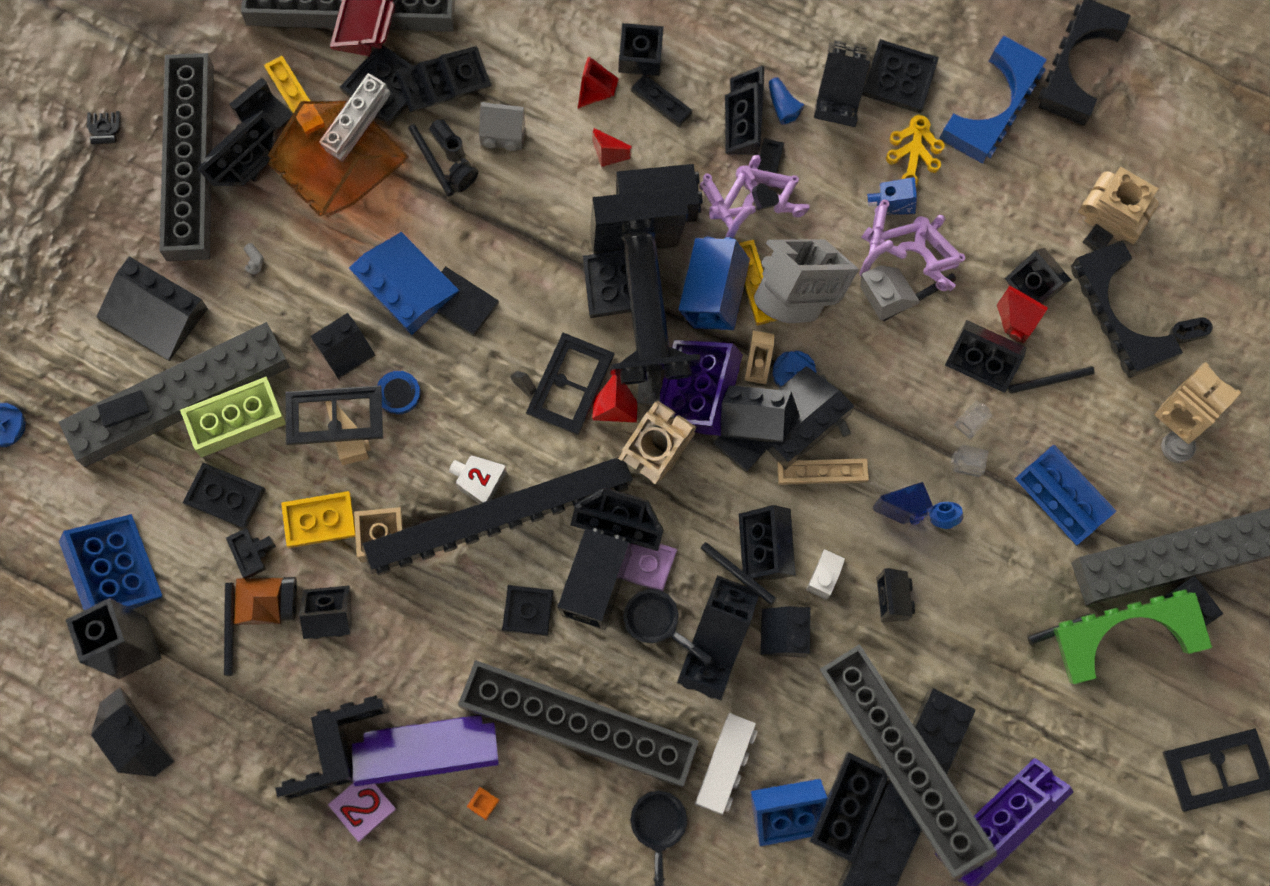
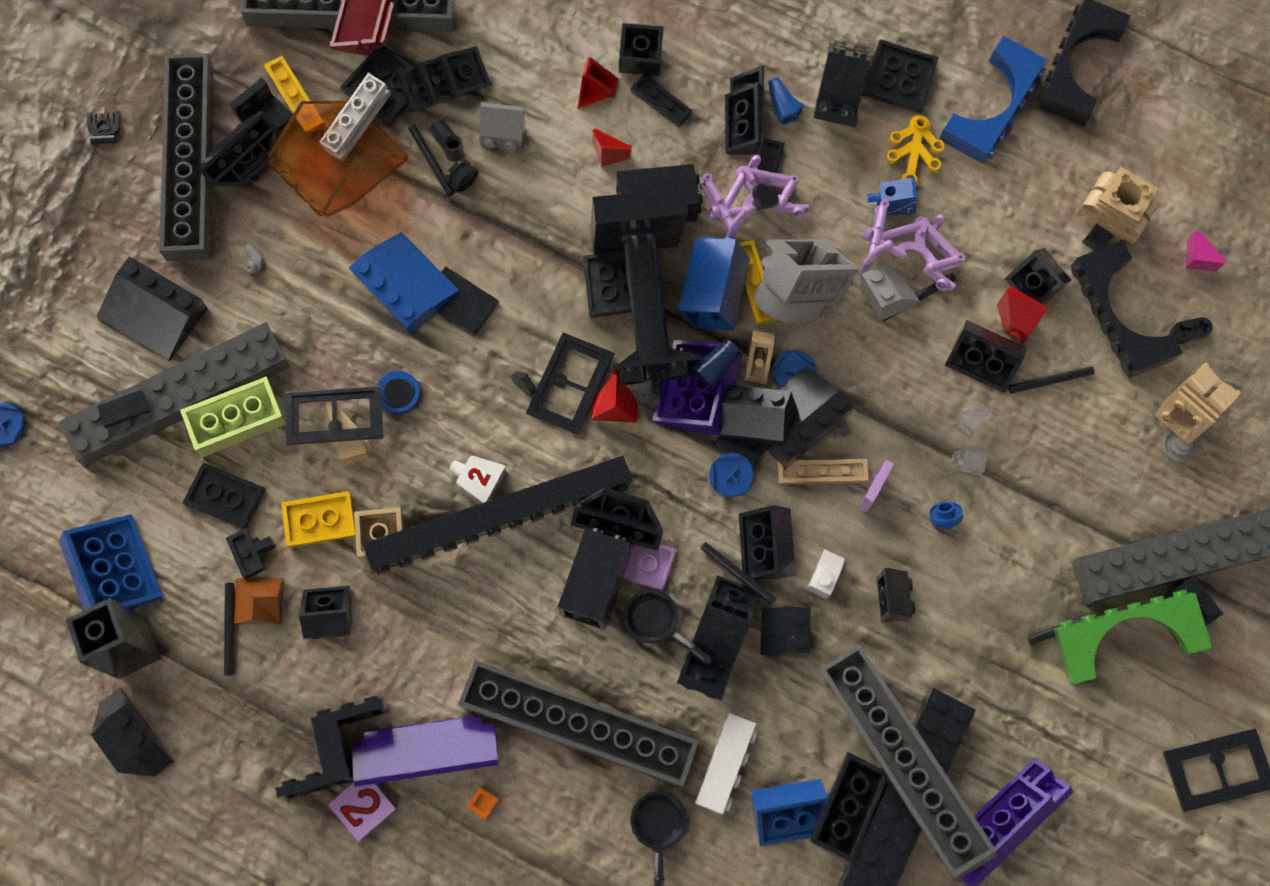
black beam [281,577,297,620] -> none
black slope [310,313,376,379] -> none
black tile [502,585,554,637] -> none
tan piece [618,401,696,484] -> none
clear blue slope [873,482,933,525] -> none
blue slope [1015,445,1116,545] -> none
none -> dark blue plant [691,339,742,389]
none -> blue tile [709,453,754,498]
none -> lavender tile [859,460,894,513]
none -> dark pink slope [1186,229,1227,272]

